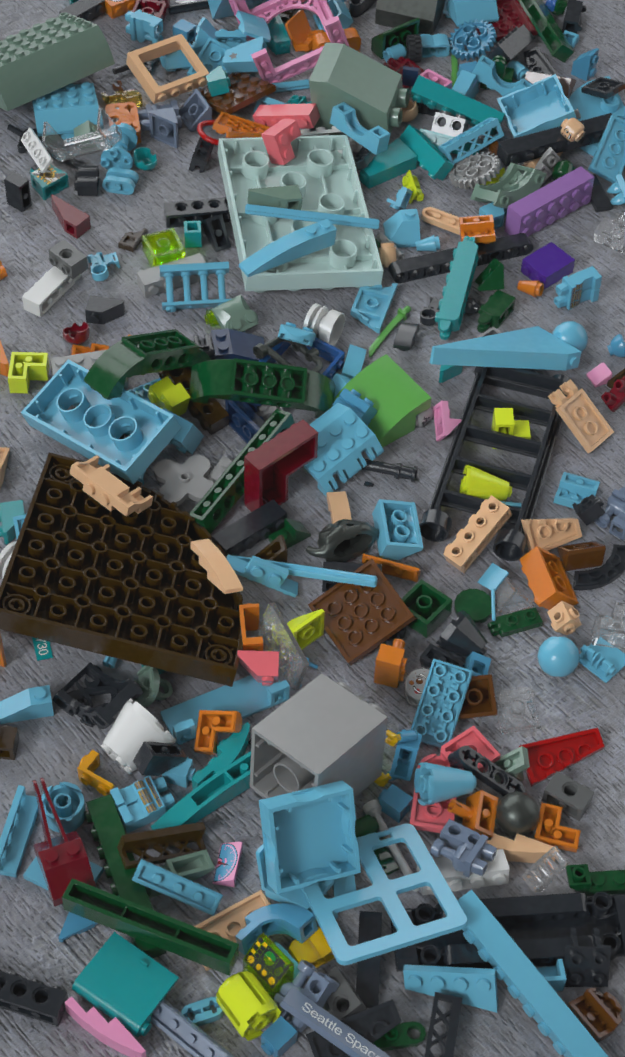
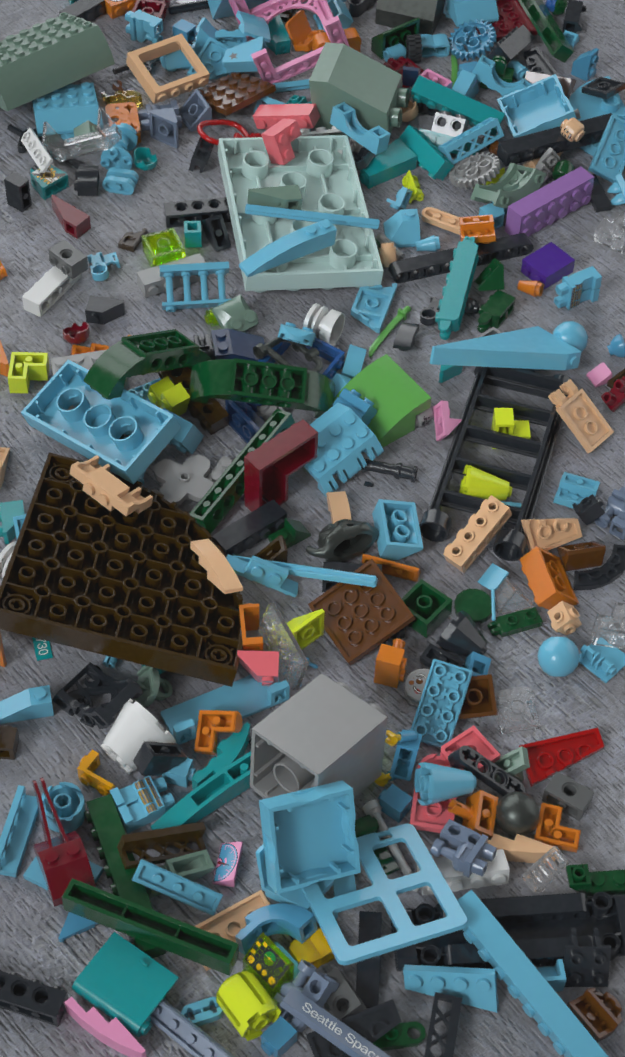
teal slope [206,66,231,97] -> none
orange wing [212,112,270,138] -> none

